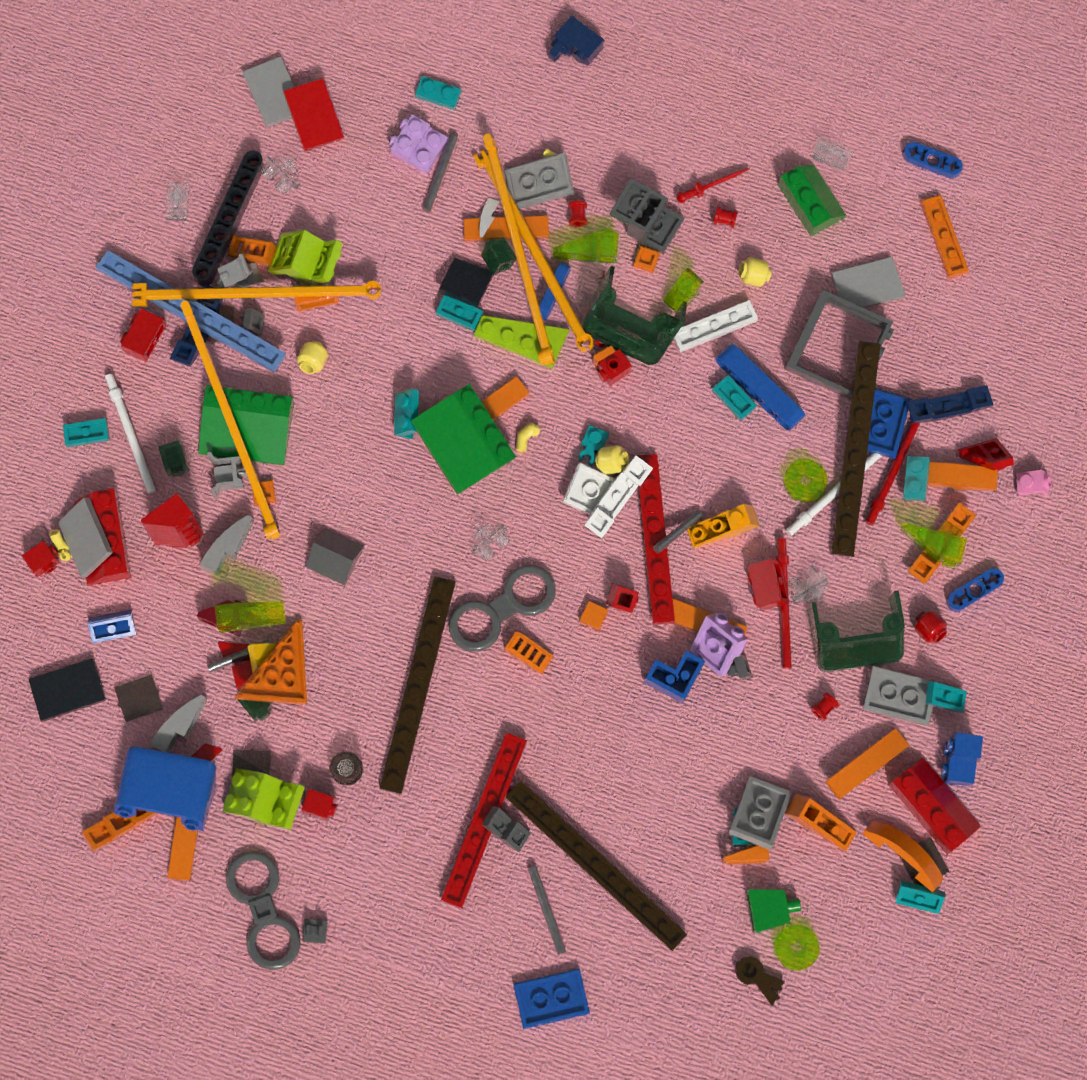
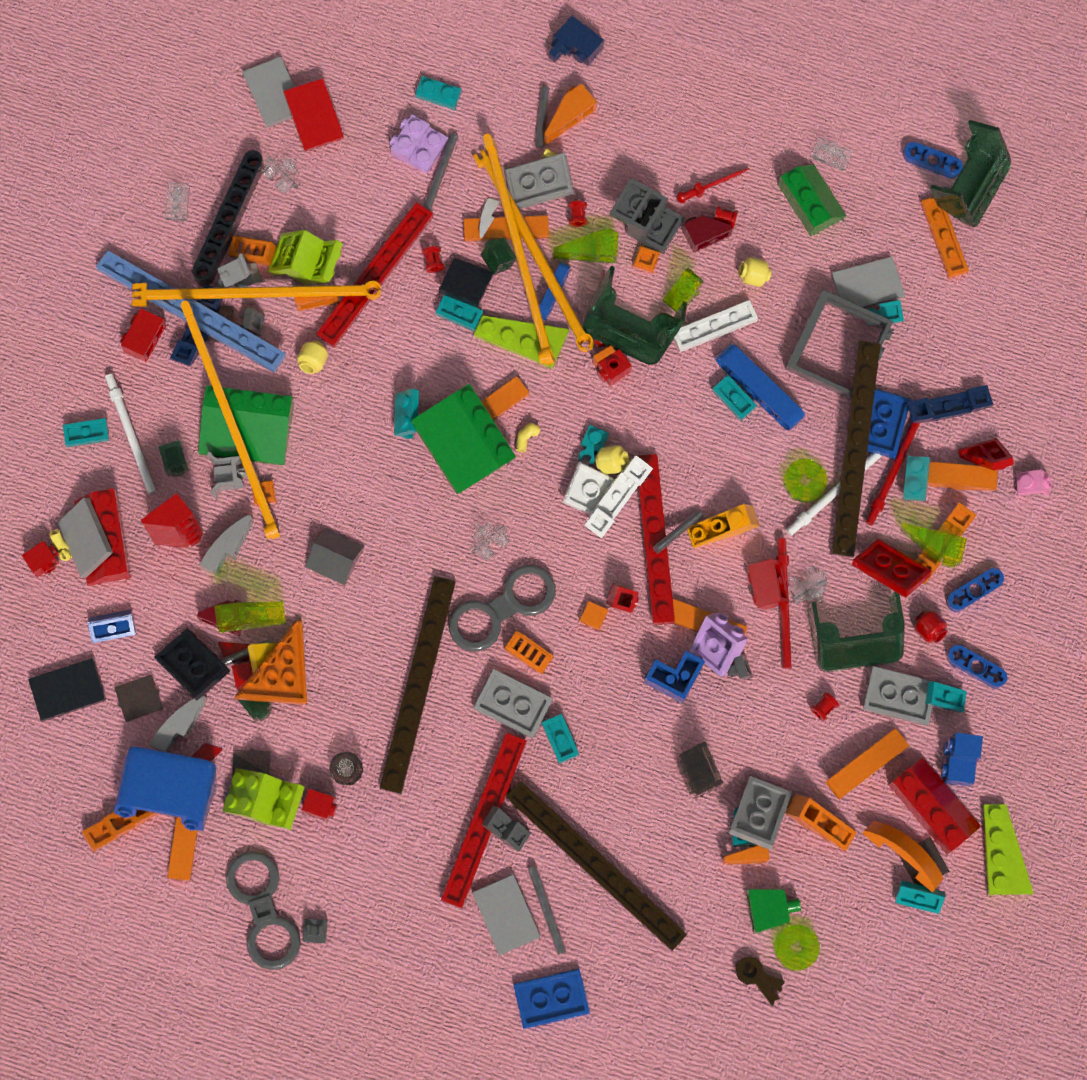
none -> black tile [154,628,230,701]
none -> red plate [316,202,434,348]
none -> red bush [422,246,444,273]
none -> light grey tile [472,874,541,956]
none -> light grey plate [473,669,553,739]
none -> flat silver bar [535,87,549,148]
none -> teal plate [541,714,580,764]
none -> orange slope [544,83,597,145]
none -> clear smoke slope [676,741,723,799]
none -> dark red slope [682,216,733,253]
none -> red tile [852,539,932,598]
none -> teal plate [867,300,904,325]
none -> clear green windscreen [930,120,1011,228]
none -> blue beam [947,645,1007,689]
none -> lime wing [982,804,1034,895]

